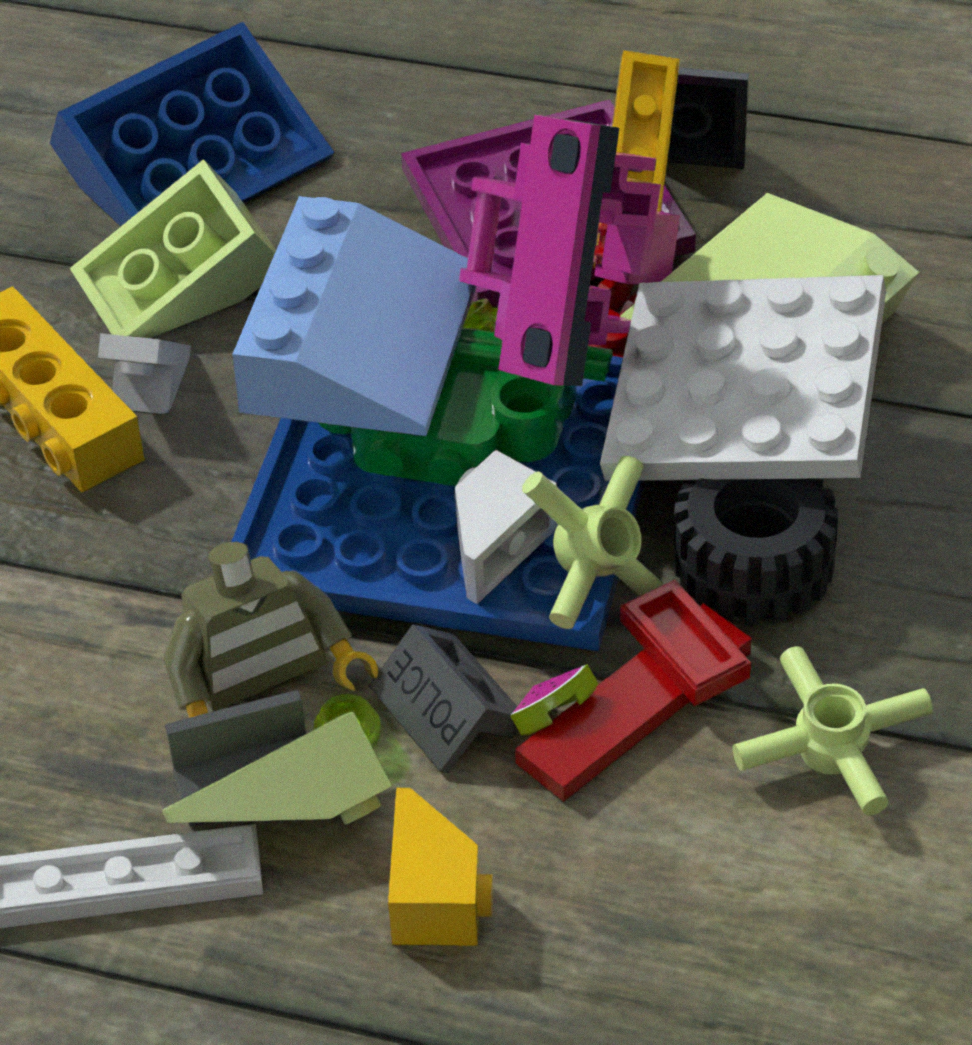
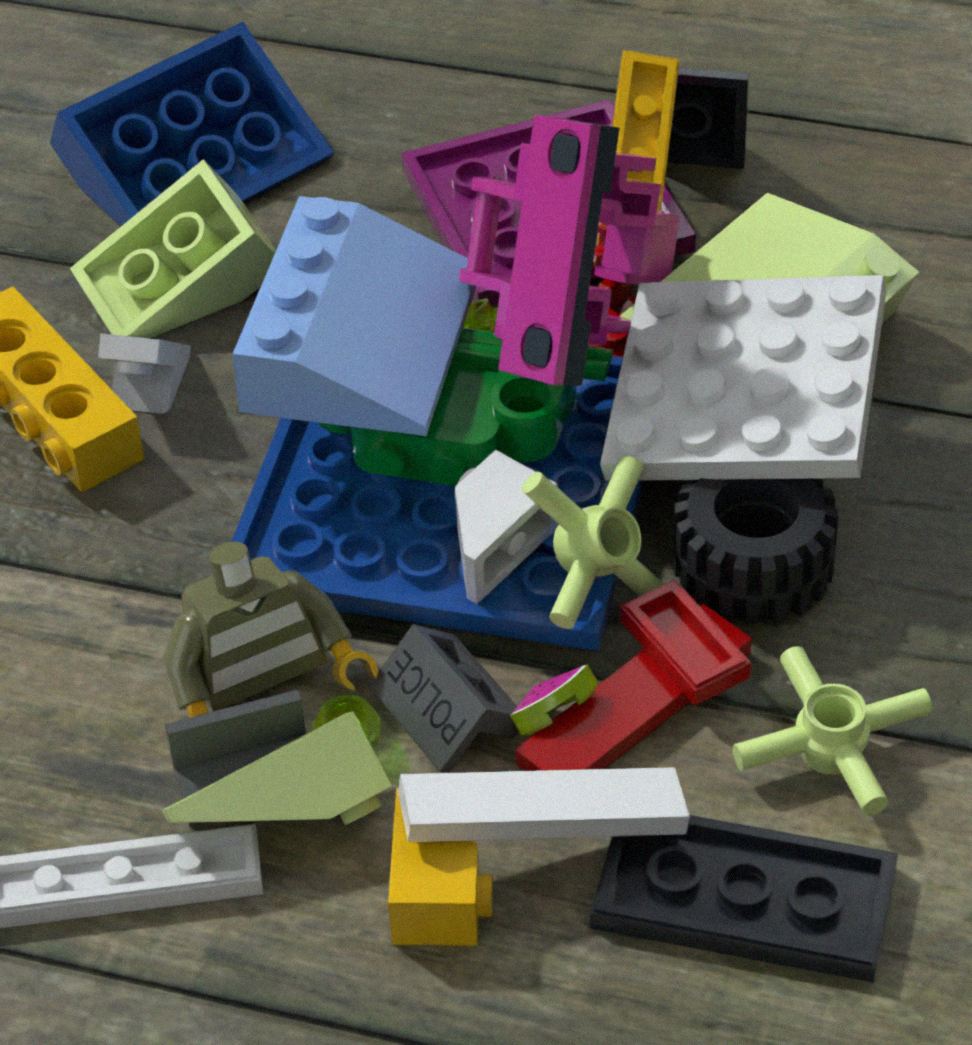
none -> white tile [398,767,690,842]
none -> black tile [590,815,898,983]

